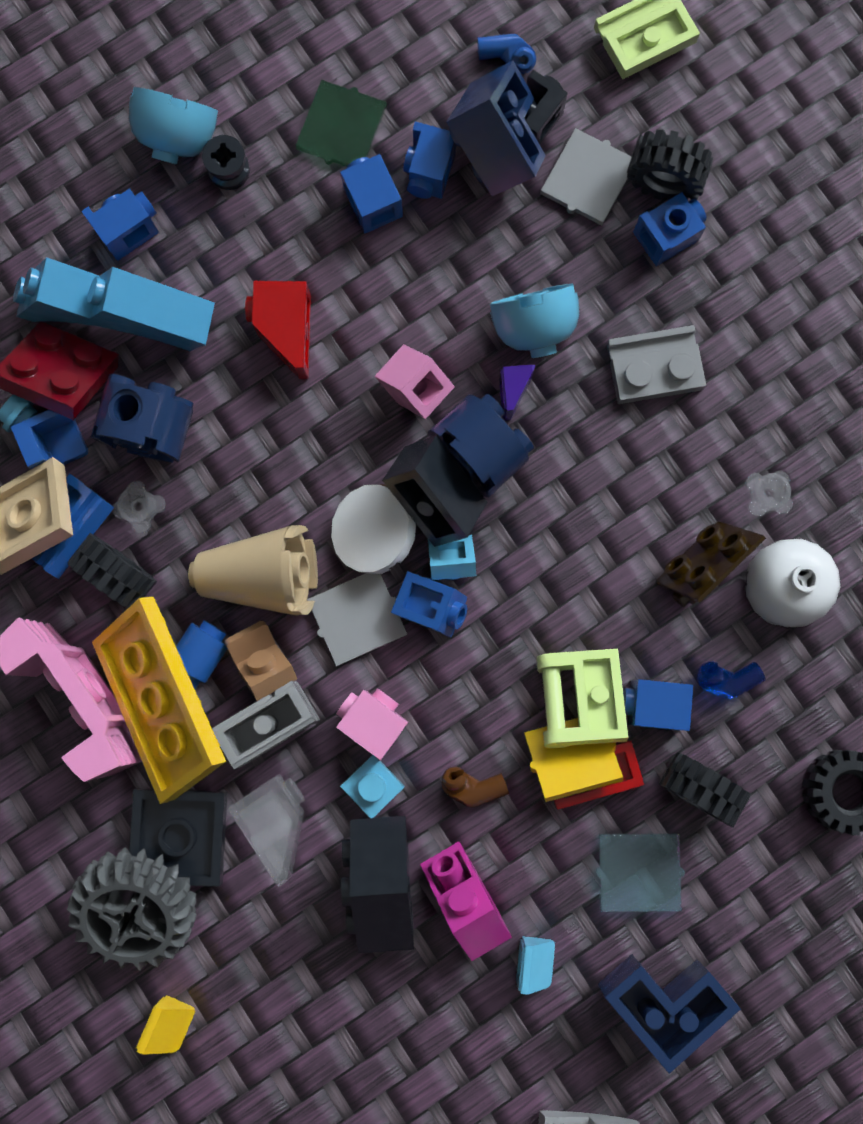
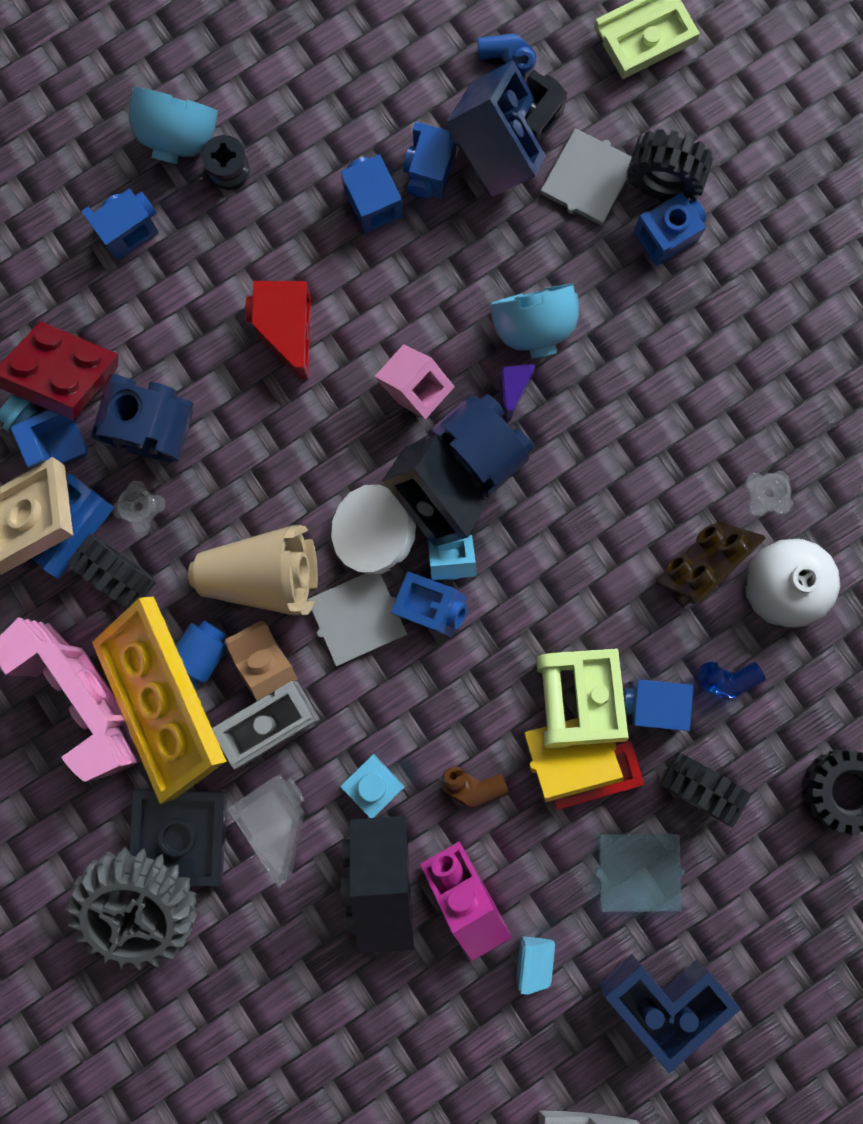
dark azure arch [13,257,215,351] -> none
yellow slope [136,995,195,1055] -> none
clear green piece [296,80,387,167] -> none
bright pink brick [336,688,409,760] -> none
light grey plate [606,325,706,404] -> none

